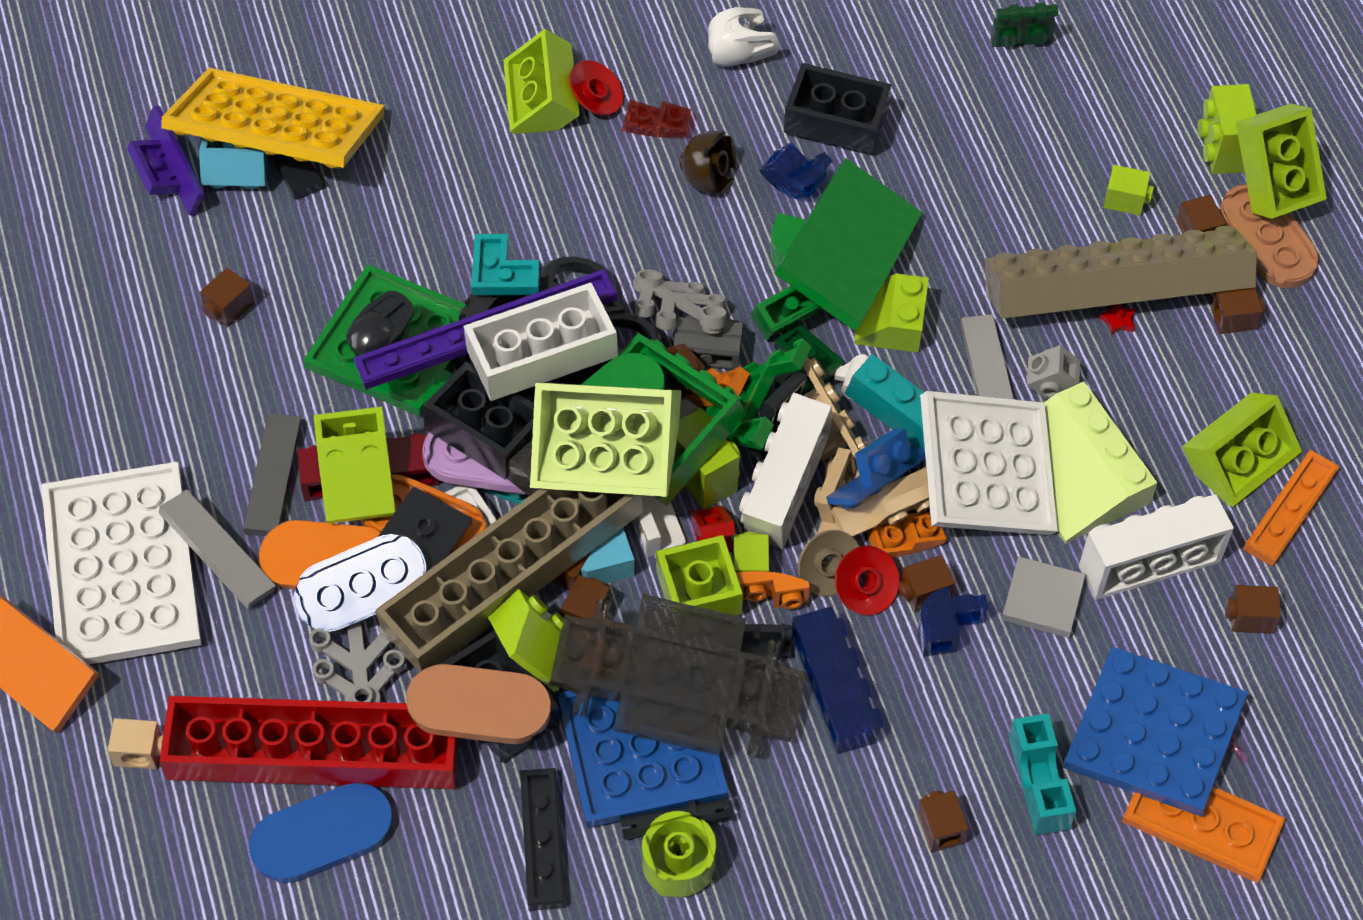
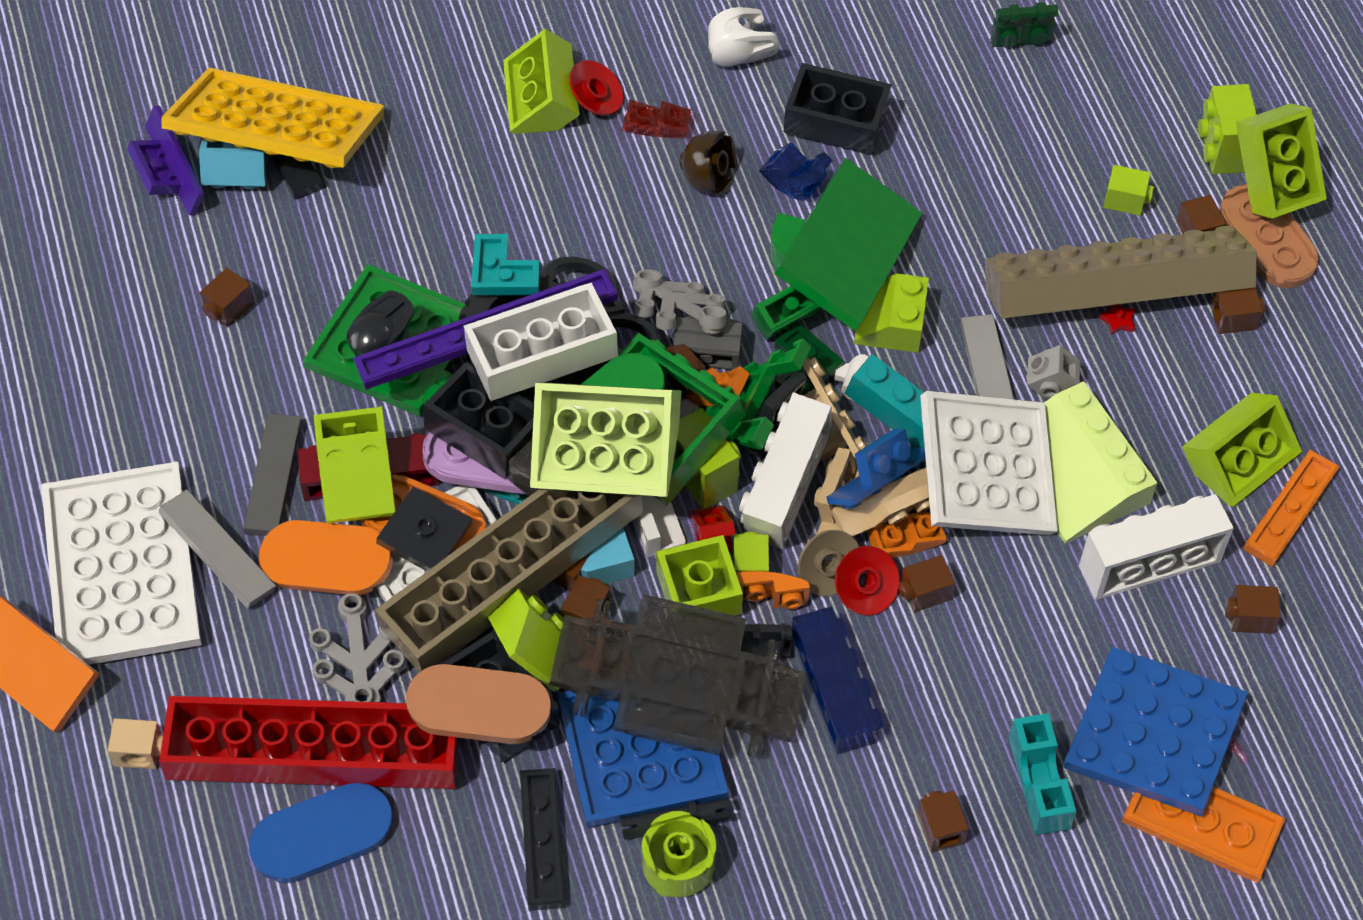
tile [293,534,429,632] -> none
clear blue brick [917,587,988,657] -> none
light grey tile [1001,556,1085,638] -> none

